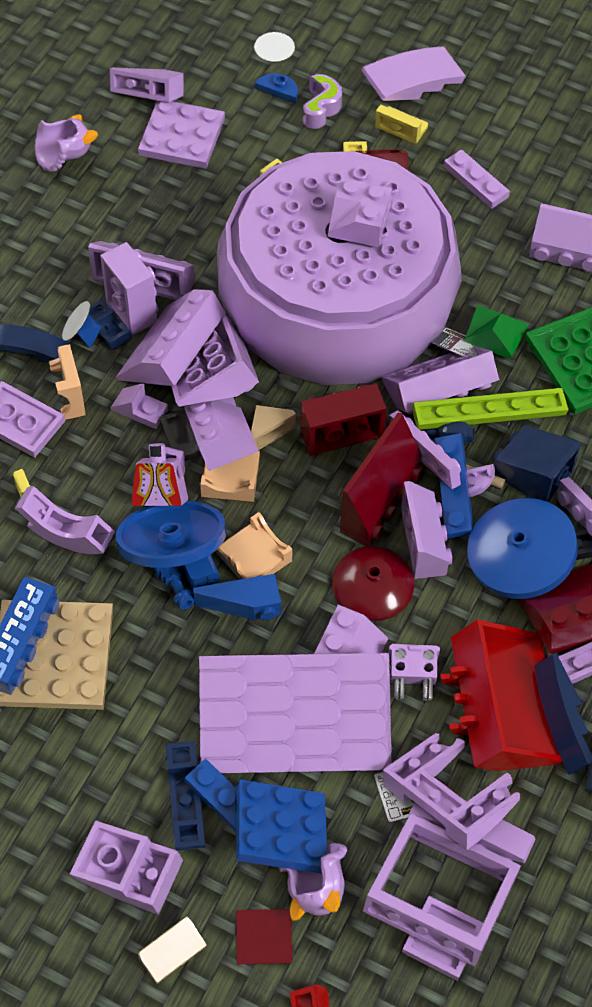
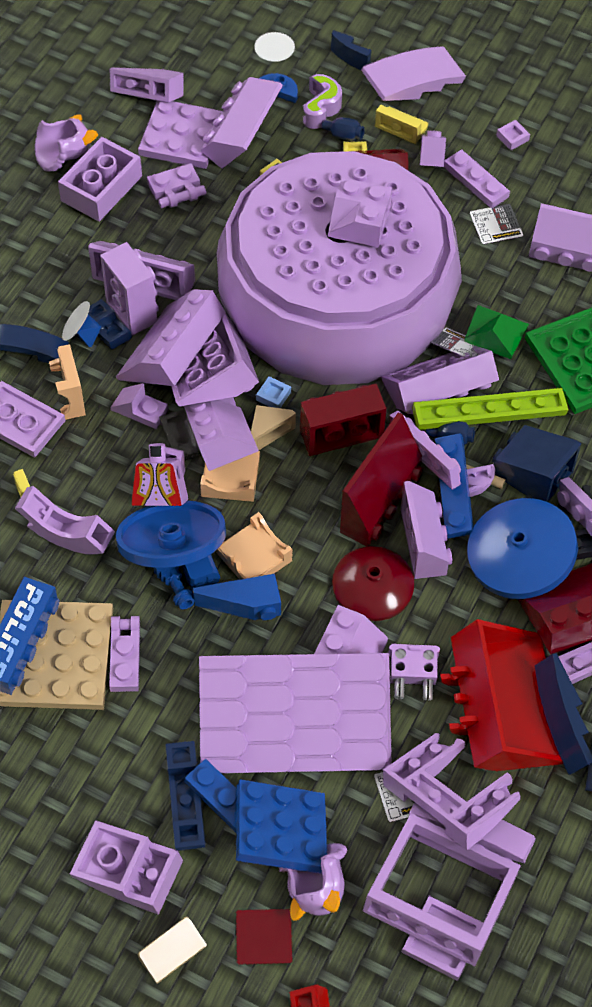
none -> lavender brick [58,137,142,222]
none -> lavender plate [109,616,140,692]
none -> lavender plate [147,163,206,208]
none -> lavender slope [200,77,283,169]
none -> light blue plate [256,376,291,408]
none -> dark blue plant [322,117,365,142]
none -> dark blue slope [331,30,371,70]
none -> lavender slope [420,130,446,167]
none -> sticker [470,204,523,244]
none -> lavender plate [496,120,530,150]

